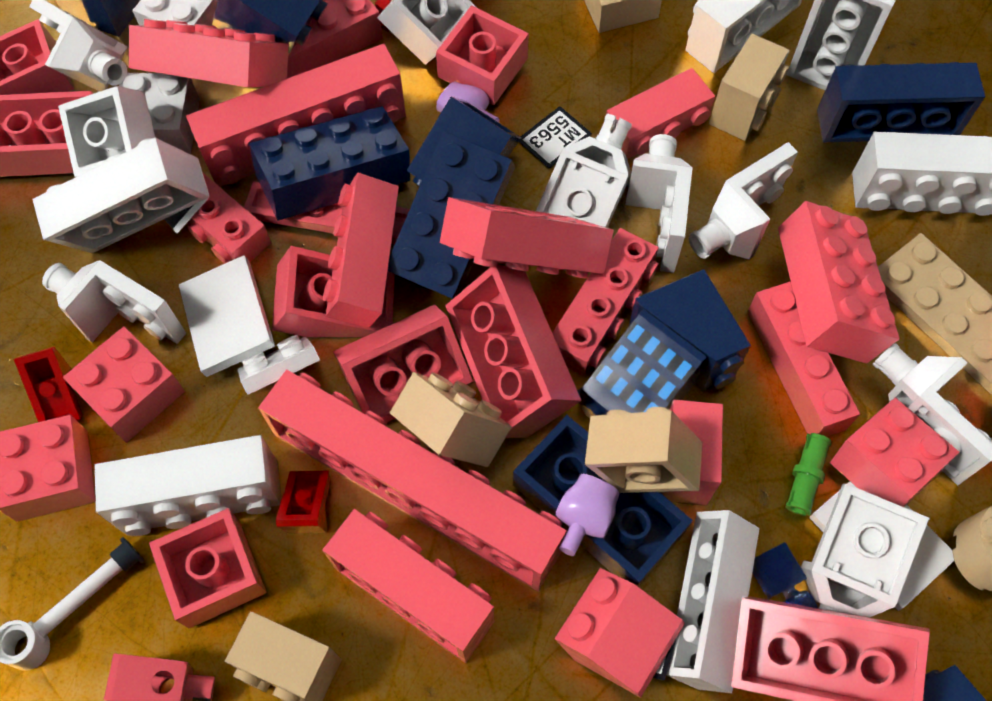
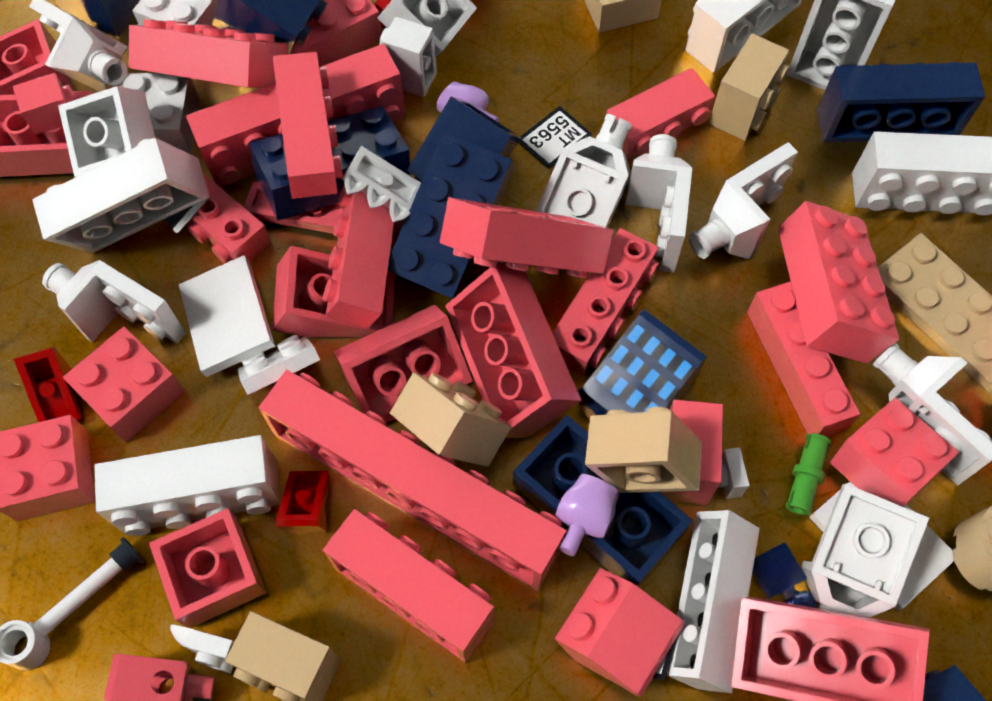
coral brick [436,5,529,105] -> none
dark blue slope [629,269,751,391] -> none
none -> coral brick [13,73,76,135]
none -> white plate [170,624,234,674]
none -> coral brick [273,52,343,199]
none -> white plate [342,146,421,222]
none -> white brick [380,16,437,97]
none -> white plate [719,447,750,499]

